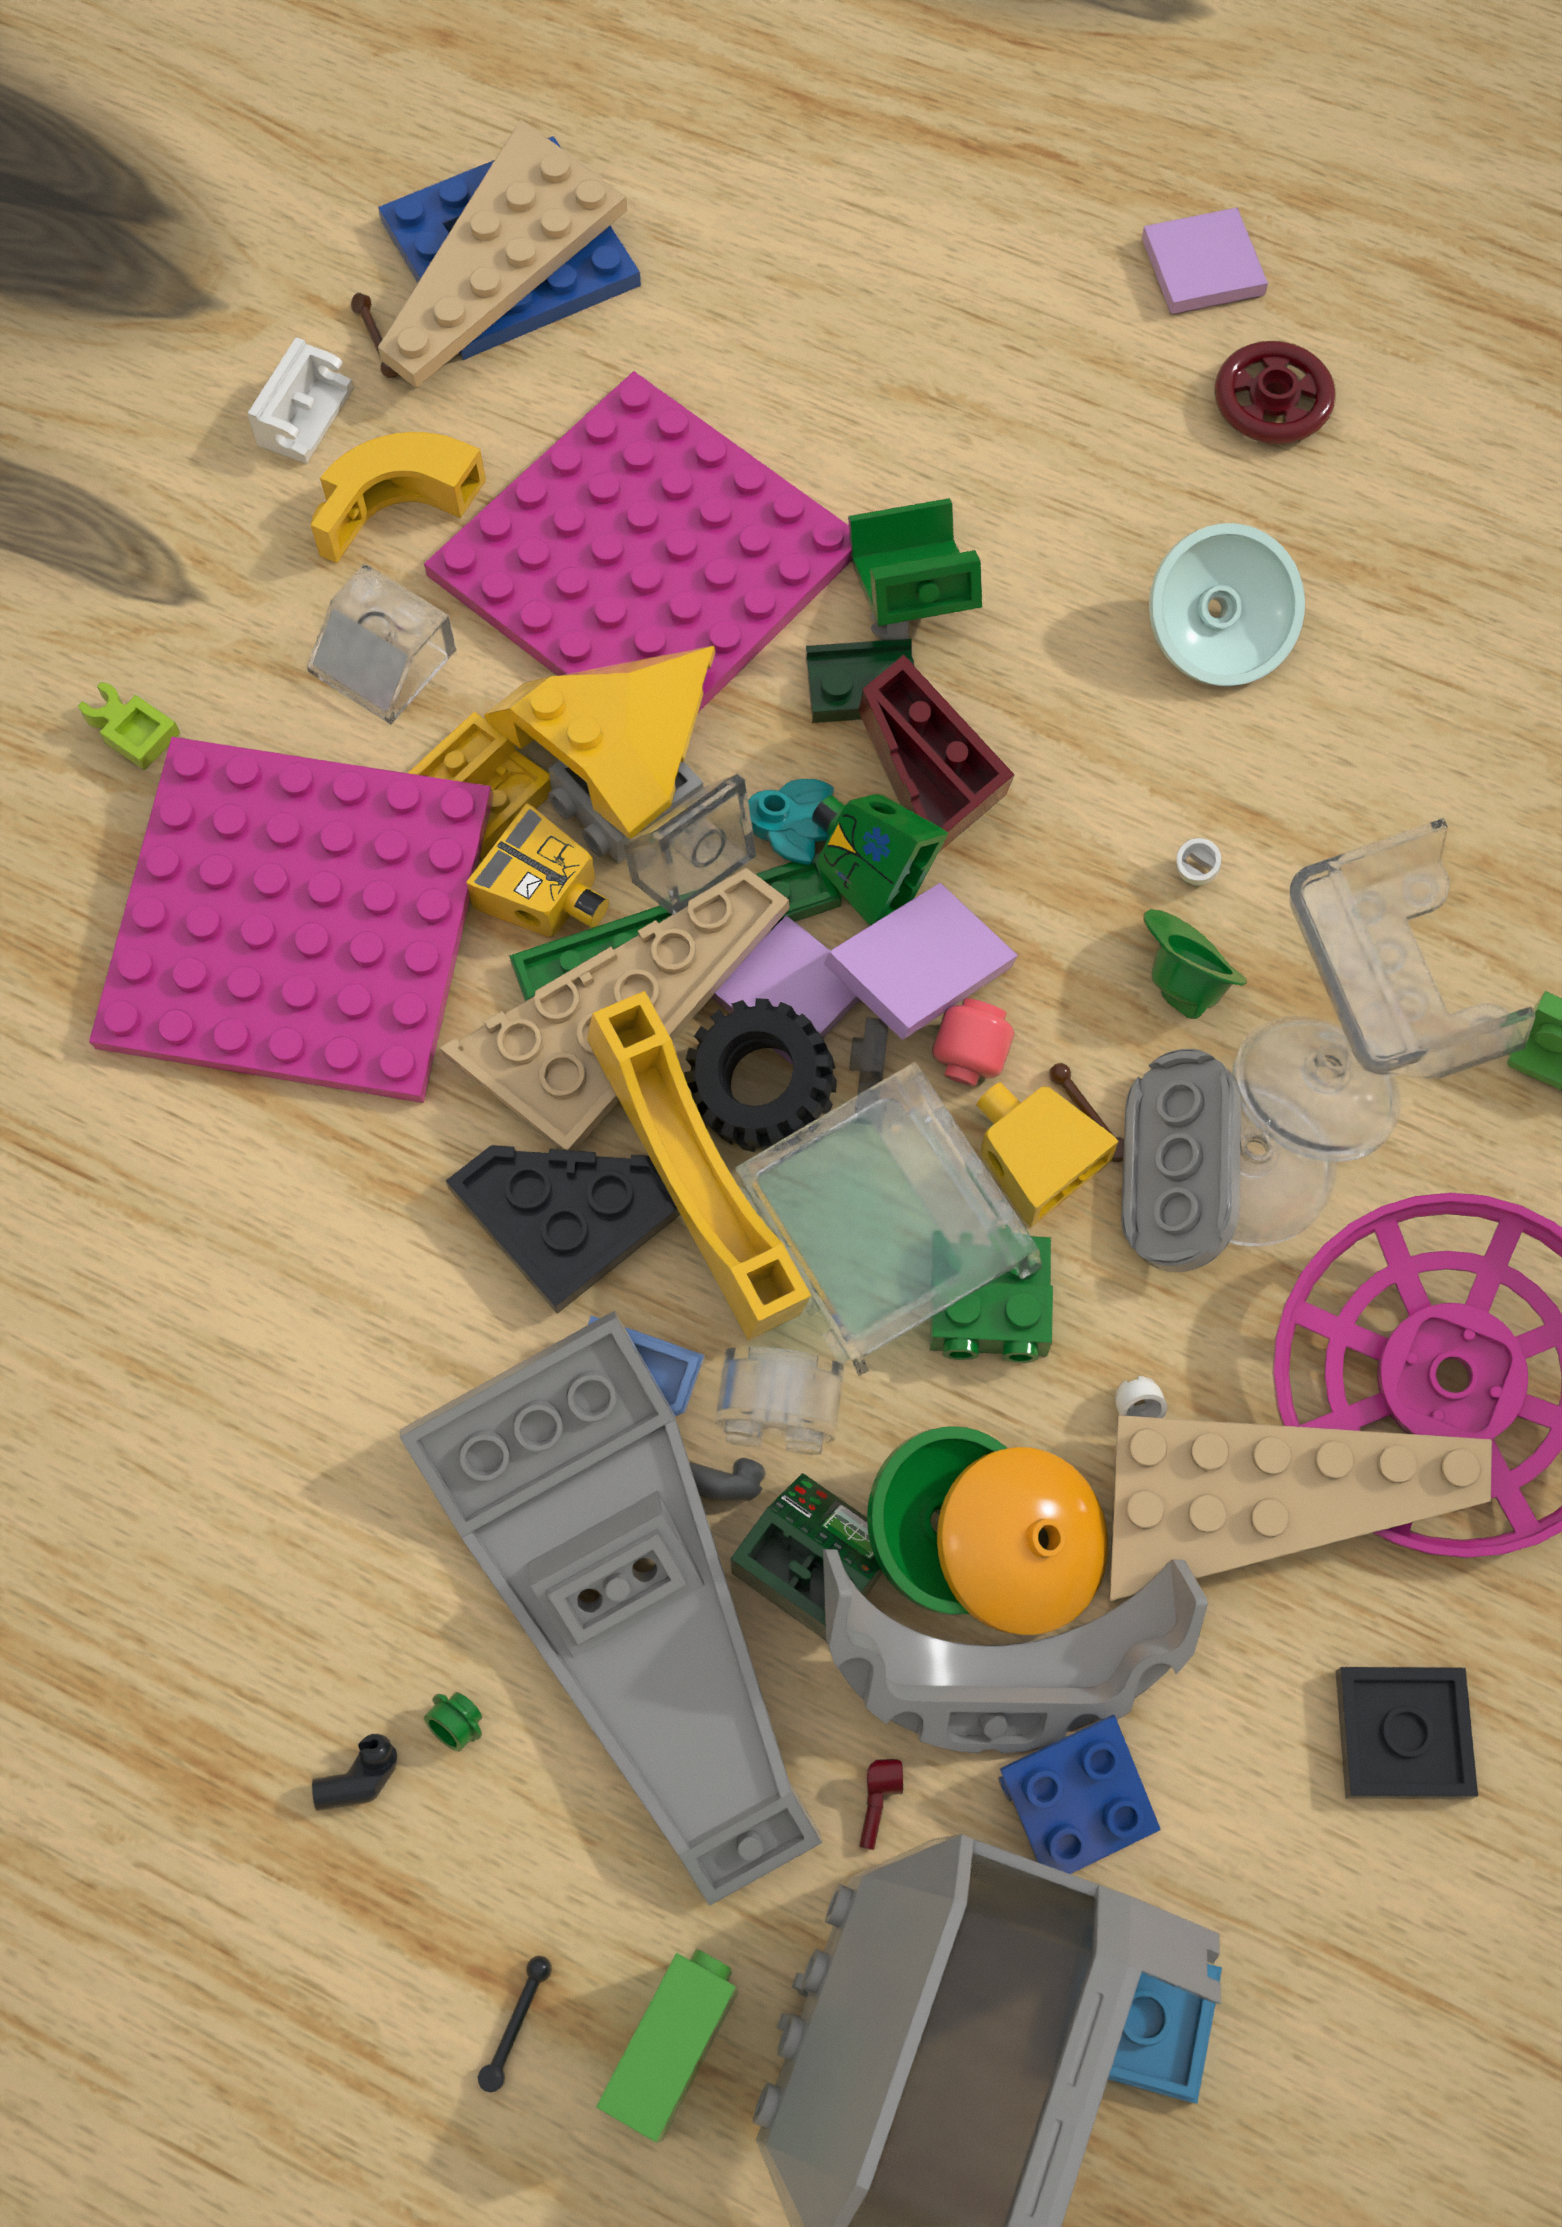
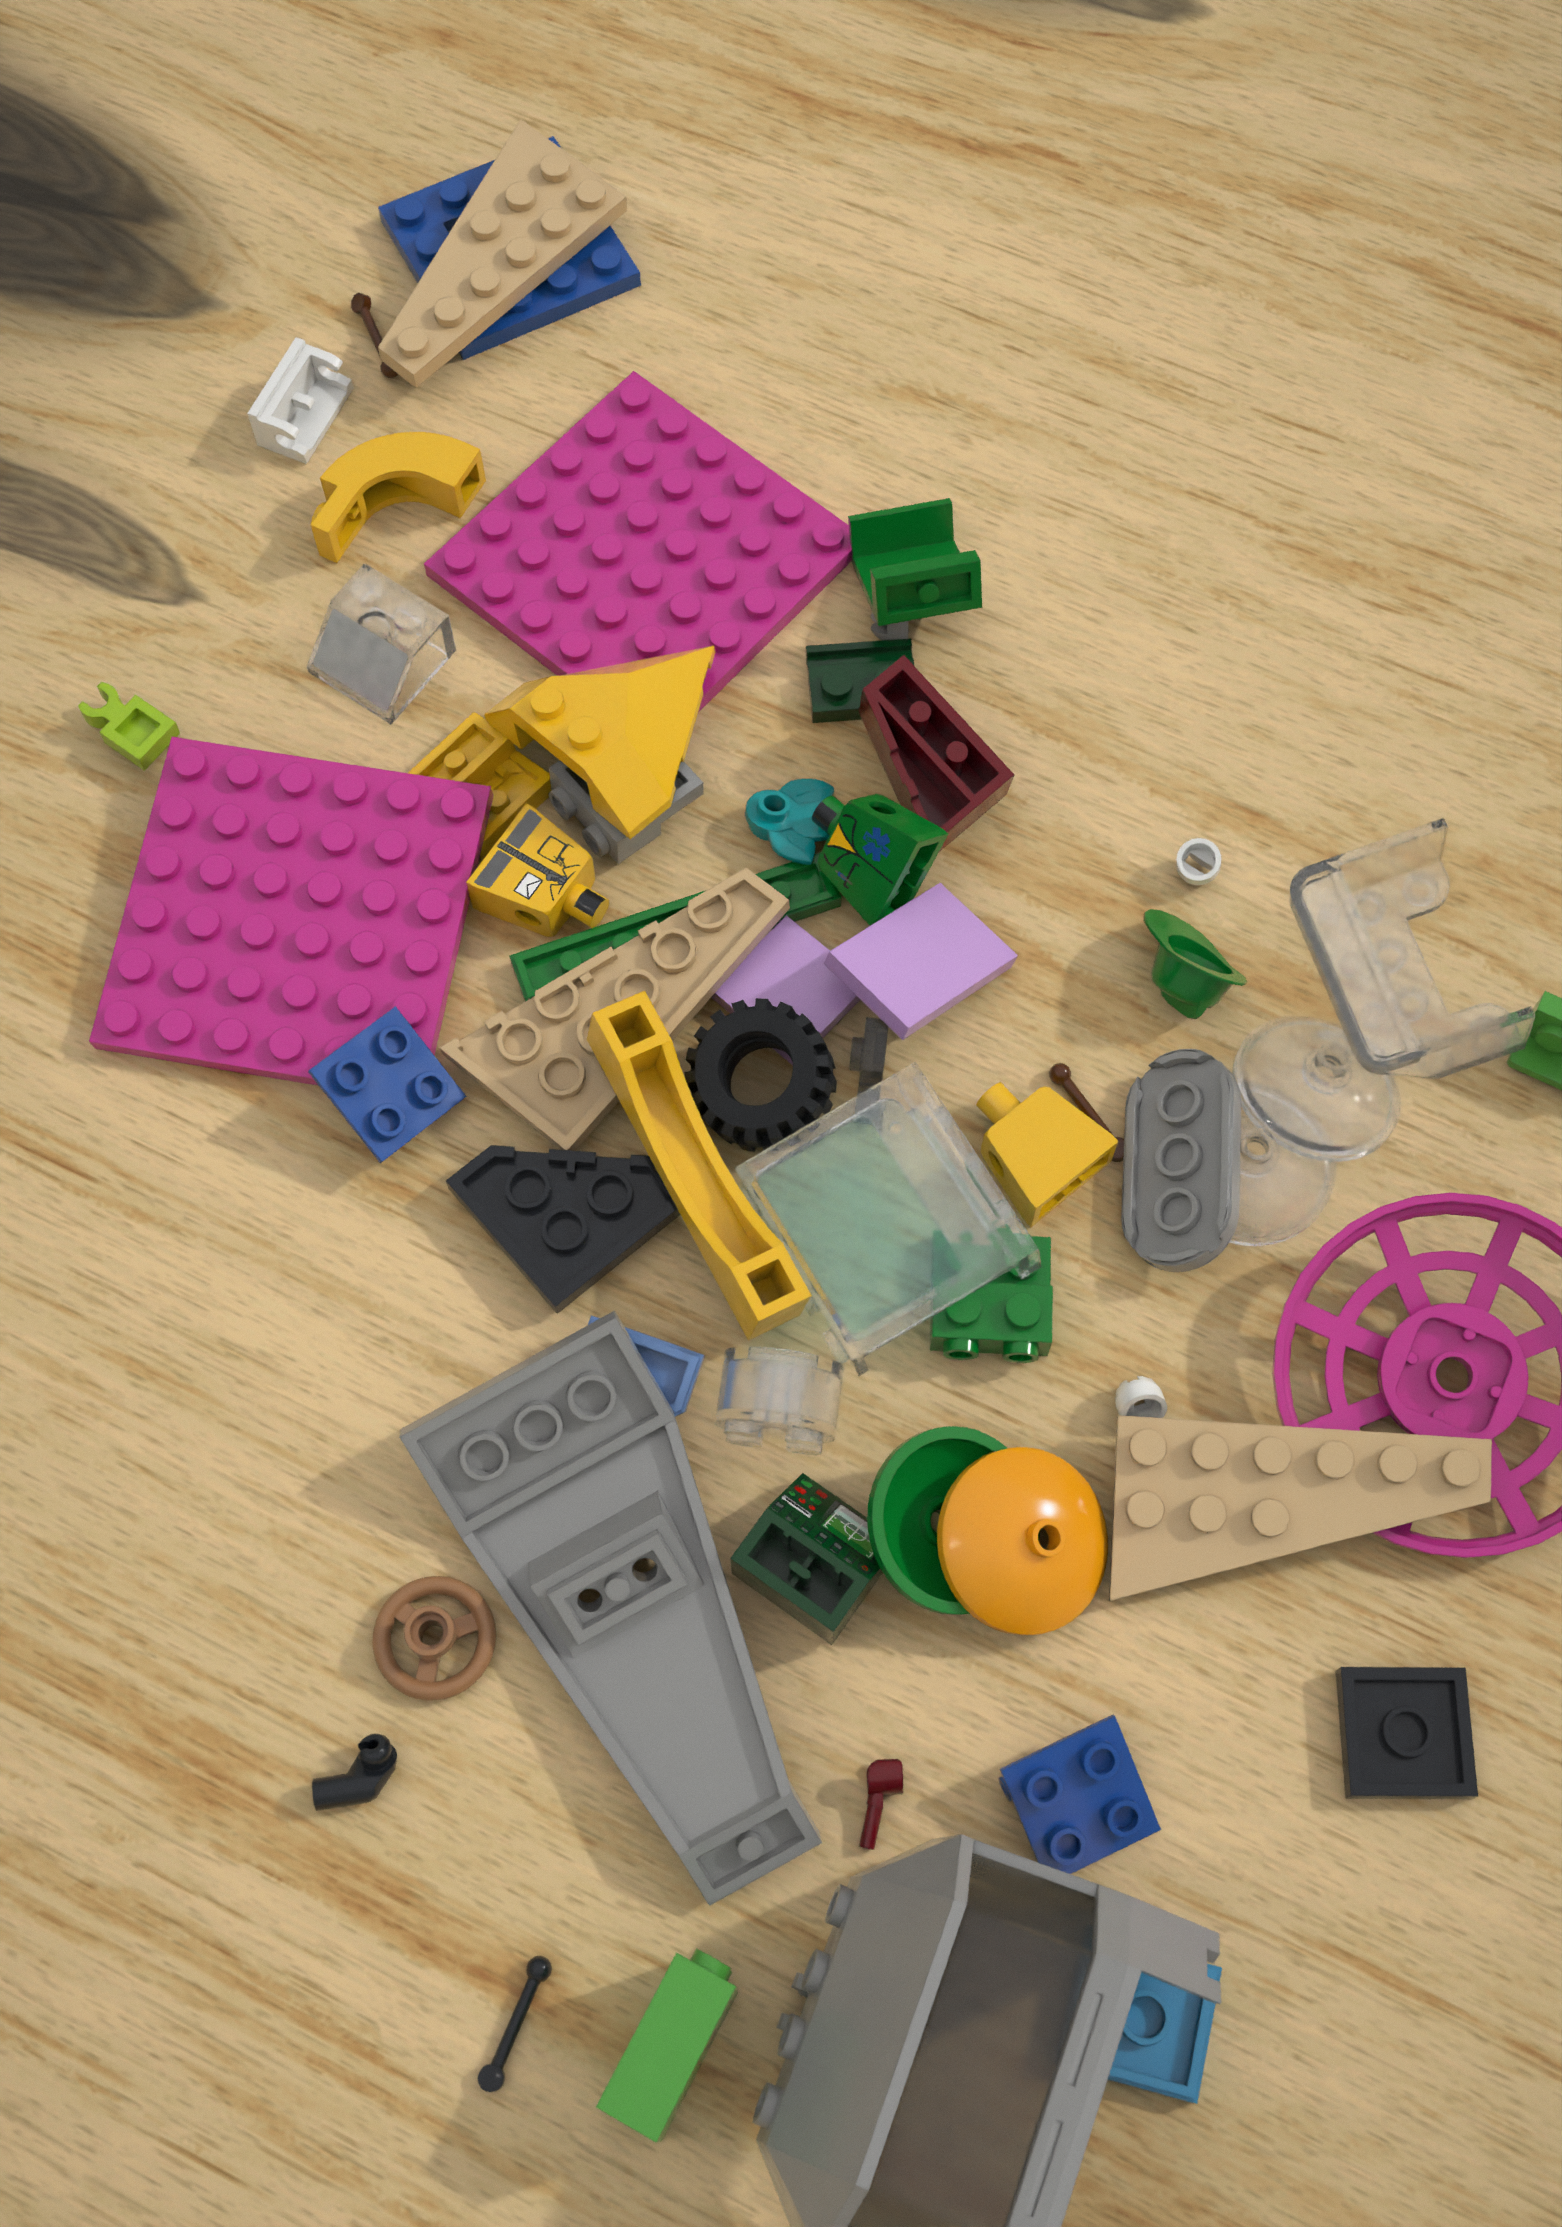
green plate [424,1692,482,1752] -> none
clear slope [624,774,756,915] -> none
dark grey arm [689,1458,765,1501] -> none
light grey windscreen [823,1549,1208,1753] -> none
coral head [932,998,1015,1087] -> none
lavender tile [1142,208,1268,314] -> none
light aqua dish [1149,523,1305,686] -> none
dark red plate [1215,341,1336,444] -> none
none -> blue hinge [308,1006,467,1163]
none -> medium nougat piece [372,1576,496,1701]

